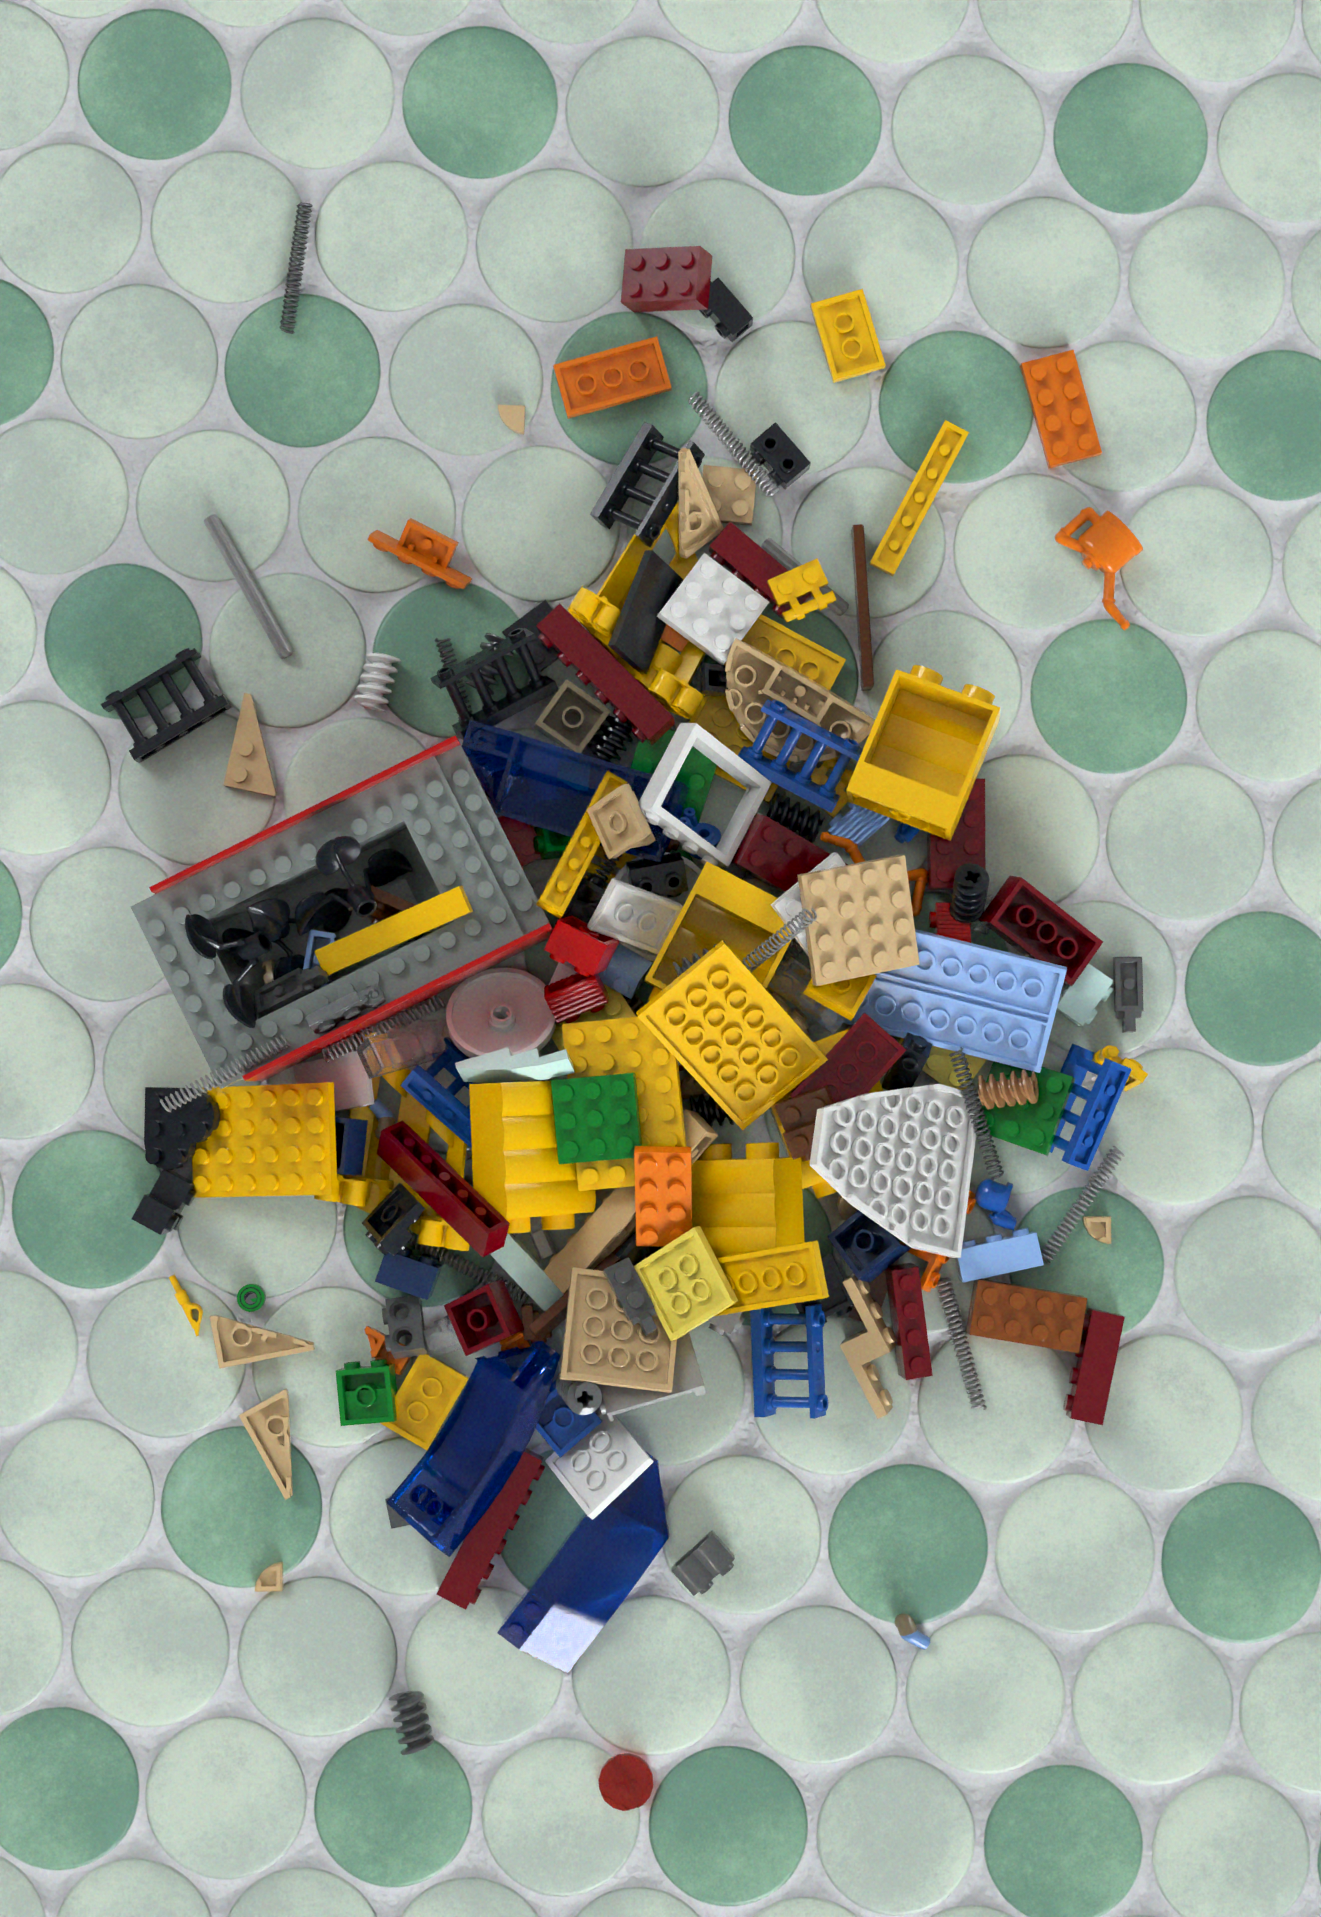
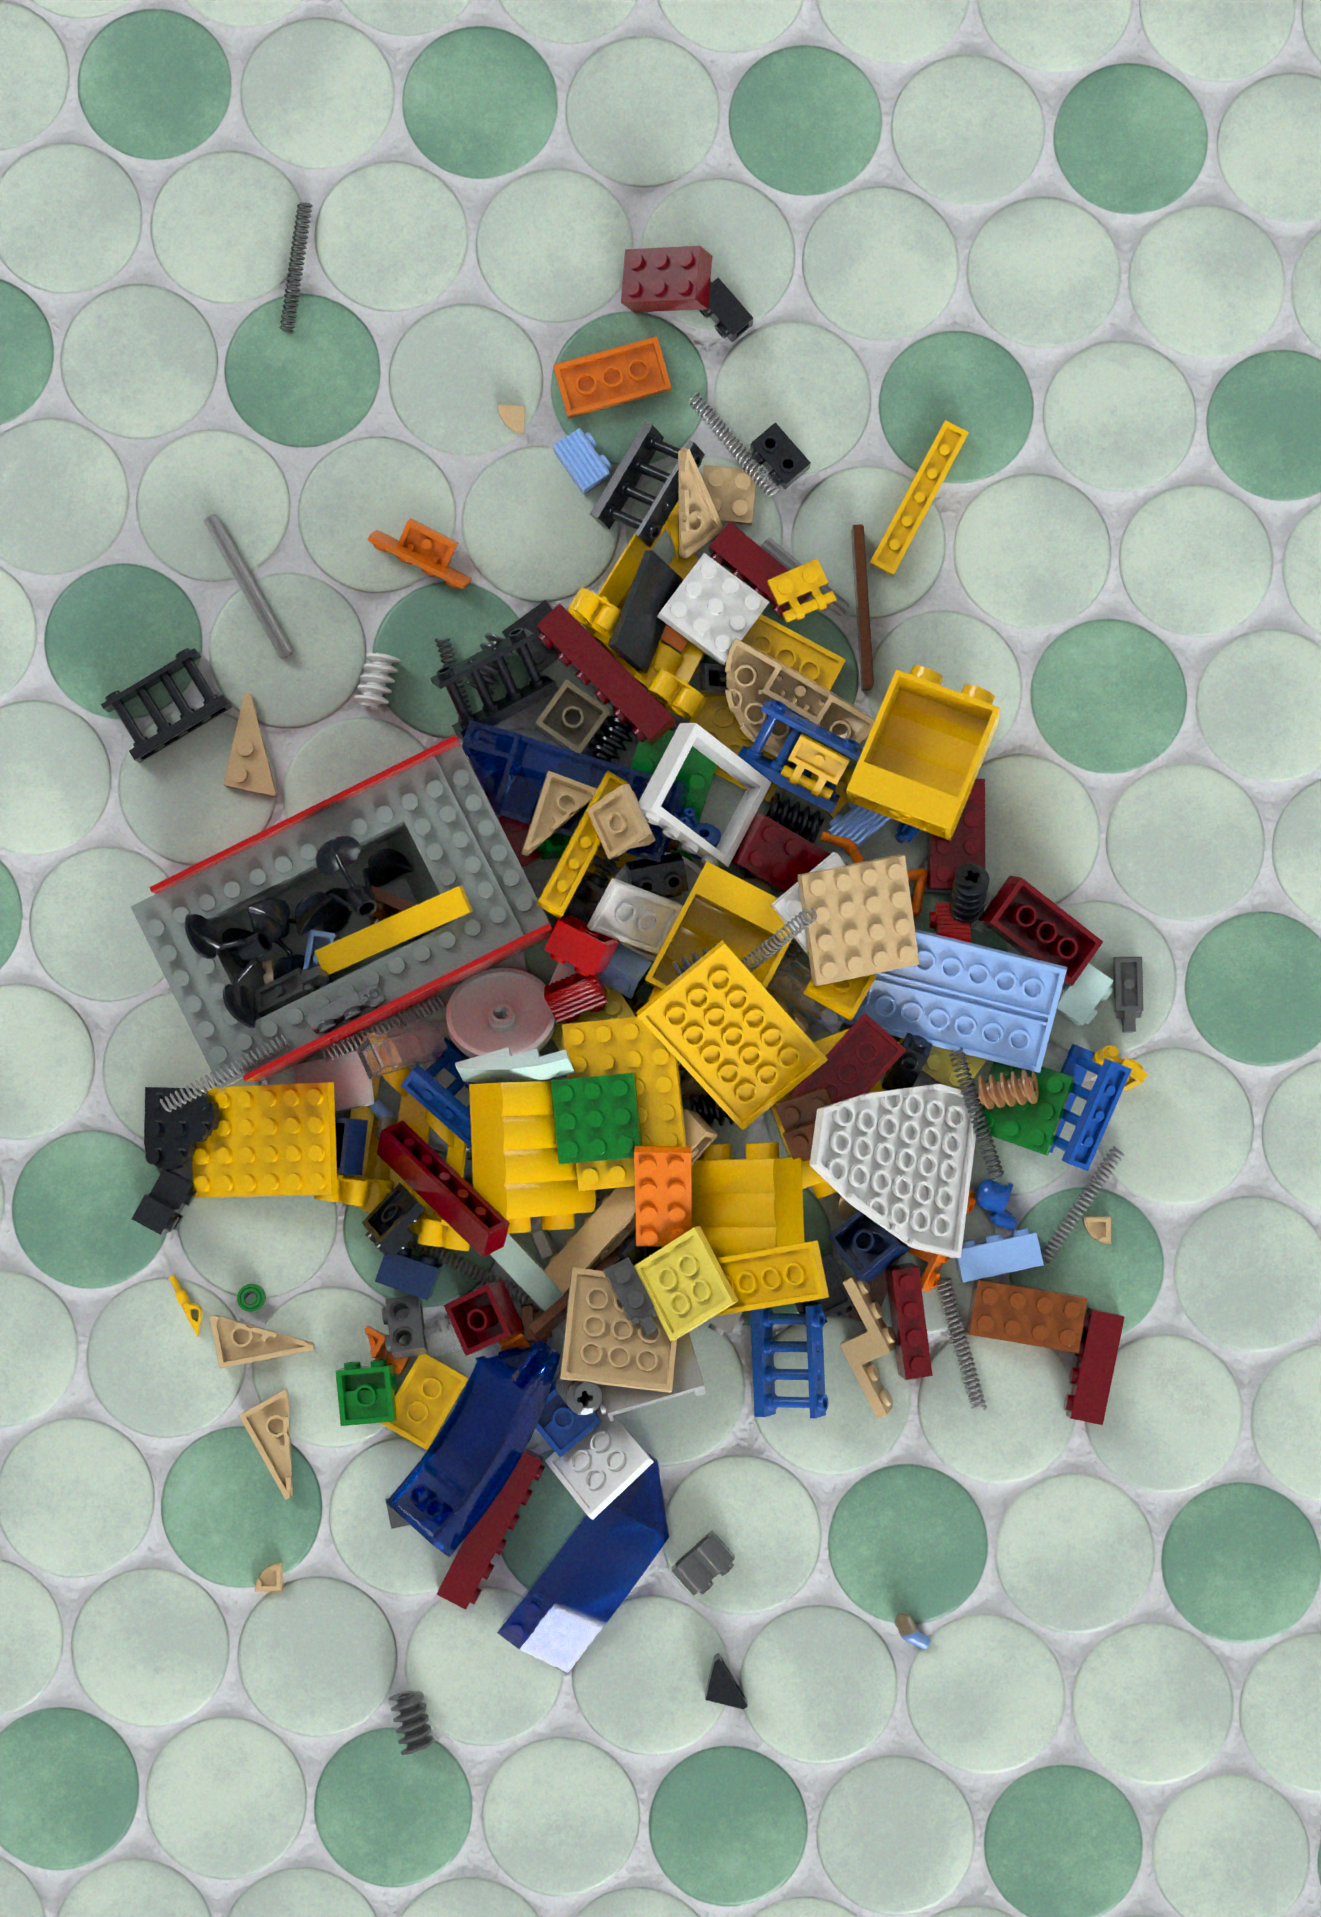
clear red tile [598,1753,653,1811] -> none
yellow plate [810,288,886,383] -> none
orange plate [1020,349,1102,469] -> none
orange piece [1055,507,1143,631] -> none
none -> tan wing [521,771,597,856]
none -> light blue brick [553,428,612,495]
none -> black slope [705,1653,748,1709]
none -> yellow plate [780,734,850,800]

